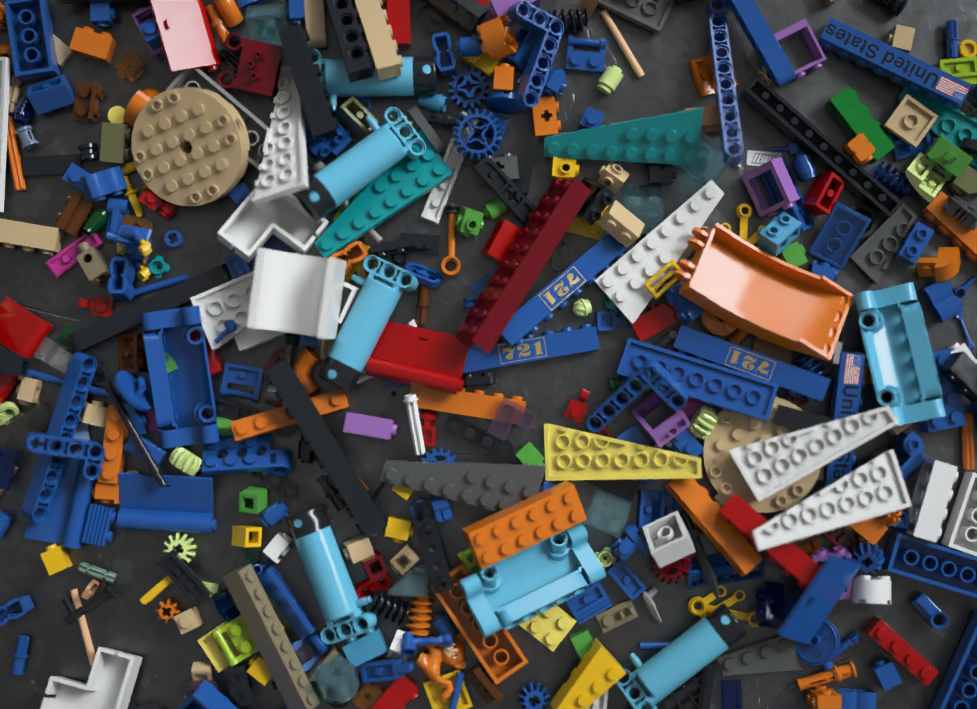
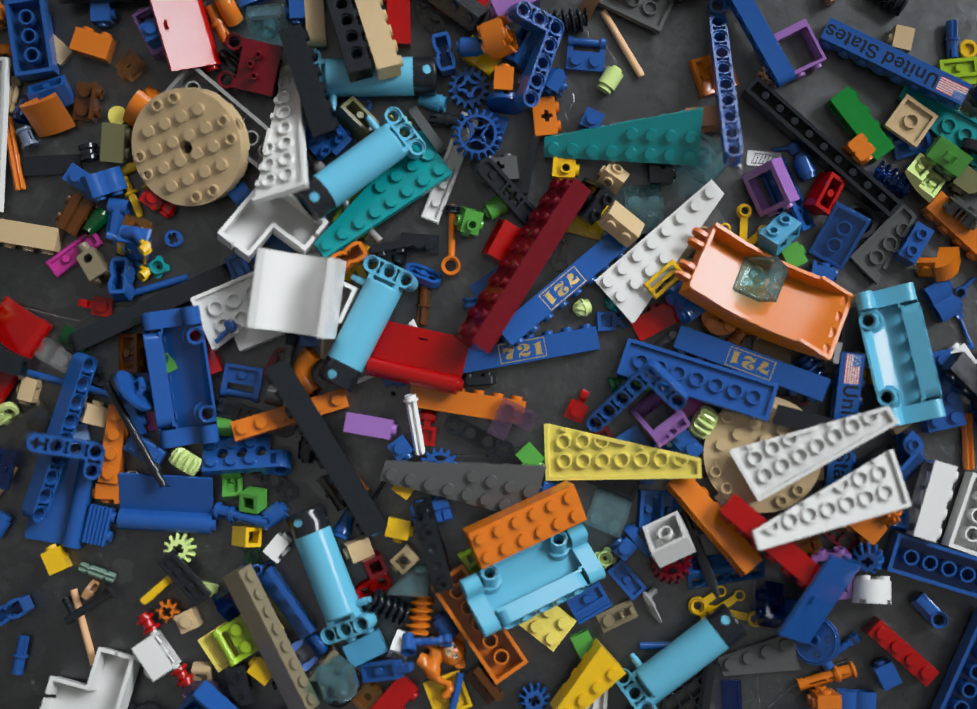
none -> orange slope [19,92,75,138]
none -> white brick [132,611,194,688]
none -> blue pin [212,502,271,530]
none -> bright green bracket [220,473,243,500]
none -> blue cone [333,510,354,541]
none -> blue brick [387,434,414,461]
none -> clear light blue slope [732,256,788,302]

